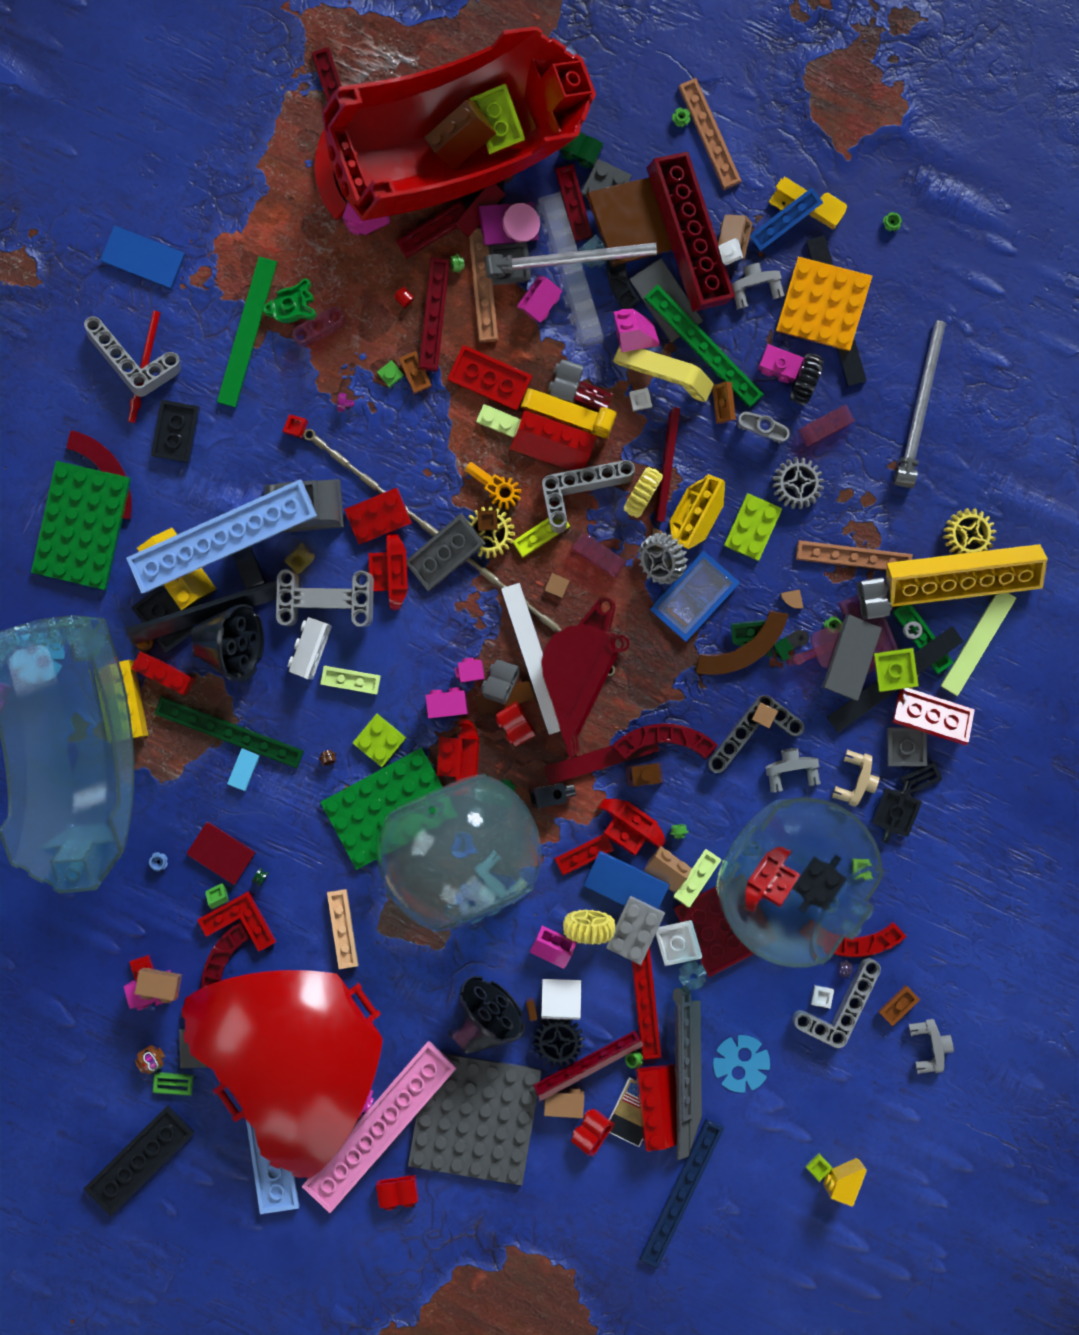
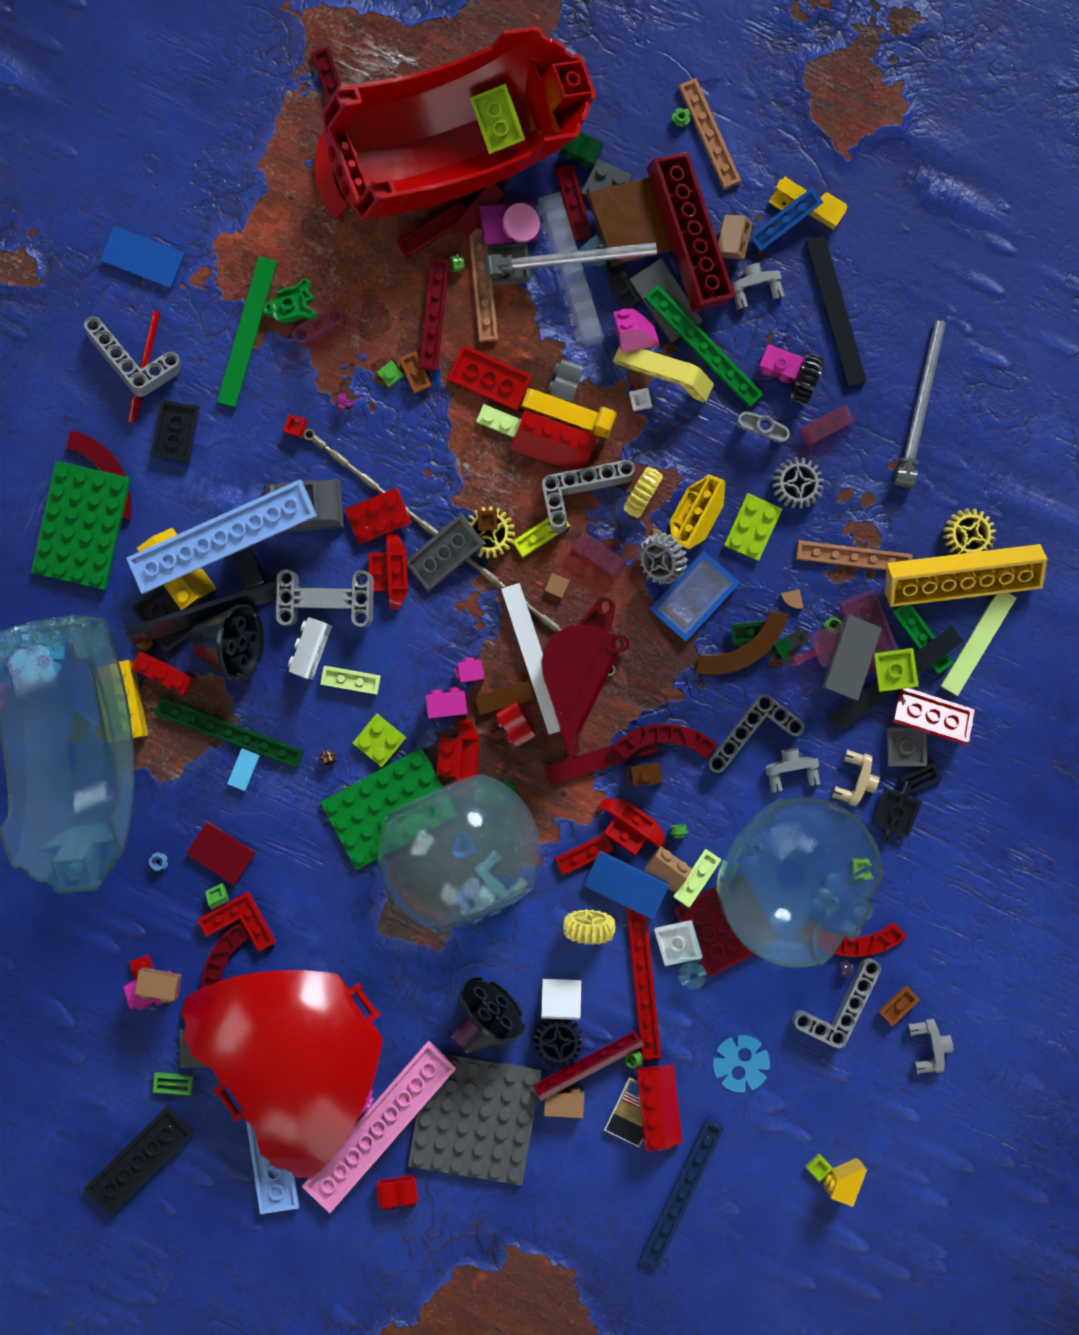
dark orange head [135,1045,166,1074] -> none
dark green bush [251,868,269,887] -> none
clear yellow brick [285,542,315,574] -> none
light nougat plate [327,889,359,969] -> none
dark pink slope [343,202,390,235] -> none
red hose [394,286,415,308] -> none
reddish brown slope [425,100,497,170] -> none
light orange gear [465,462,521,510] -> none
dark grey brick [481,659,520,705] -> none
dark pink brick [517,275,562,322] -> none
reddish brown tile [526,997,537,1021] -> none
black torso [529,783,576,808] -> none
dark pink brick [530,925,577,969] -> none
red brick [571,1109,615,1156] -> none
dark red hips [574,381,613,410] -> none
light grey plate [606,896,665,965] -> none
dark red tile [654,407,680,523] -> none
dark grey hinge [673,986,702,1160] -> none
dark orange plate [713,382,736,424] -> none
white plate [718,238,743,265] -> none
red plate [745,846,801,913] -> none
medium nougat tile [751,702,778,728] -> none
light orange plate [776,257,872,351] -> none
black plate [792,854,848,914] -> none
white tile [811,985,834,1009] -> none
dark grey brick [856,577,892,620] -> none
bright green plate [883,212,902,231] -> none
light grey bush [903,621,922,639] -> none

